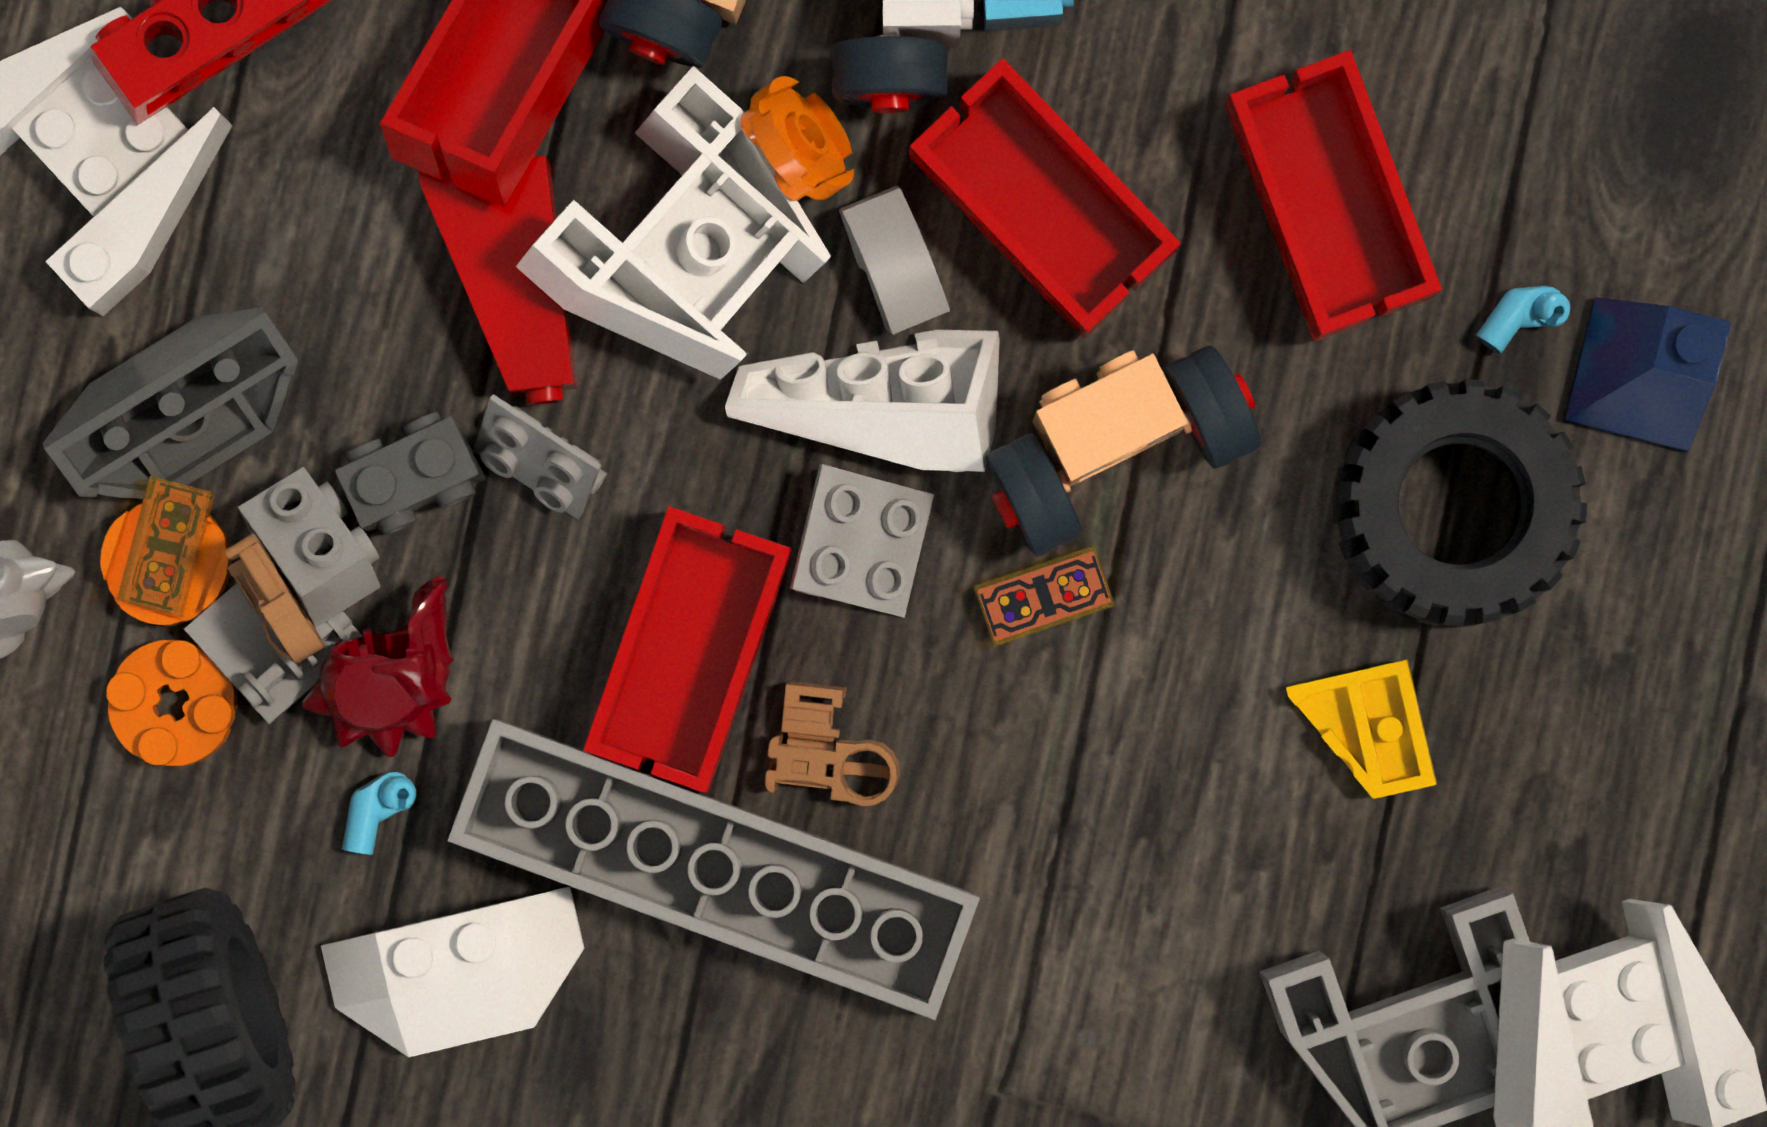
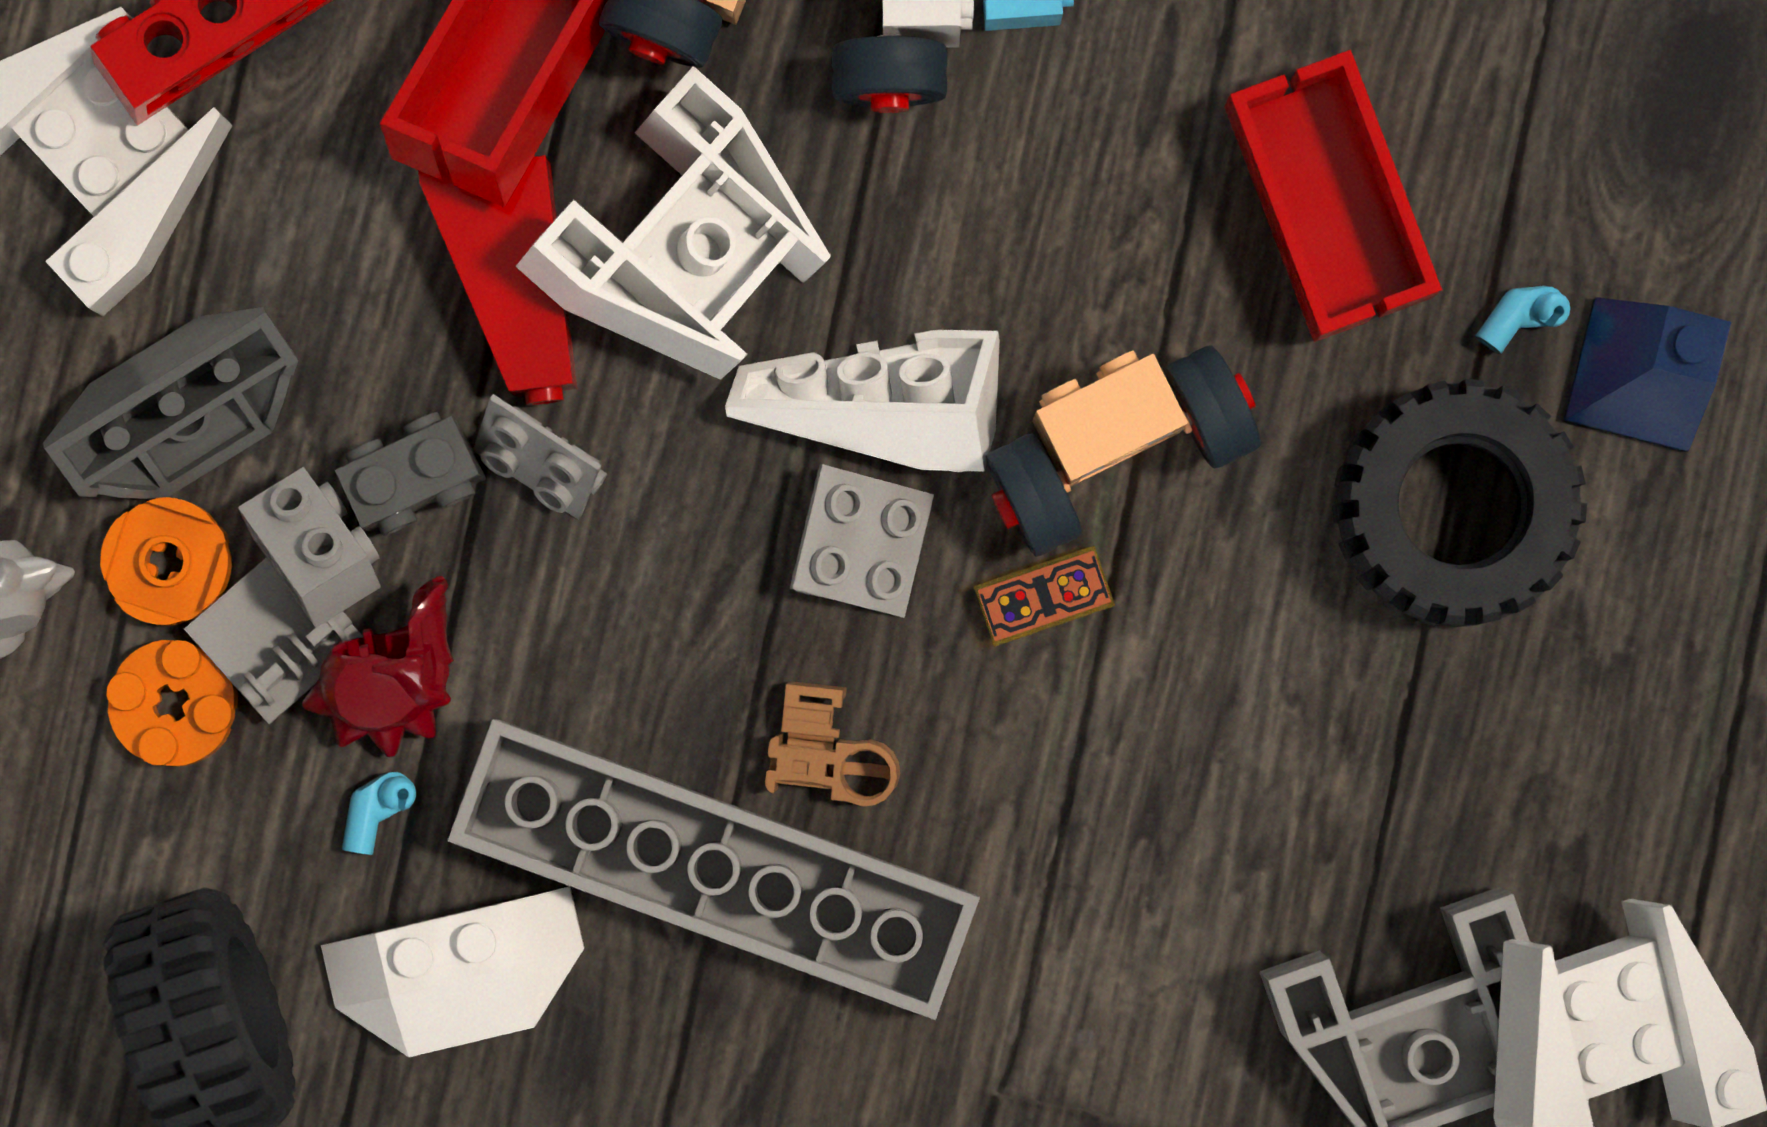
clear yellow tile [117,476,215,617] -> none
medium nougat piece [224,534,325,664] -> none
red piece [583,506,793,793] -> none
orange plate [740,76,854,201] -> none
light grey slope [839,186,950,335] -> none
red piece [909,58,1181,340] -> none
yellow wing [1286,659,1437,799] -> none

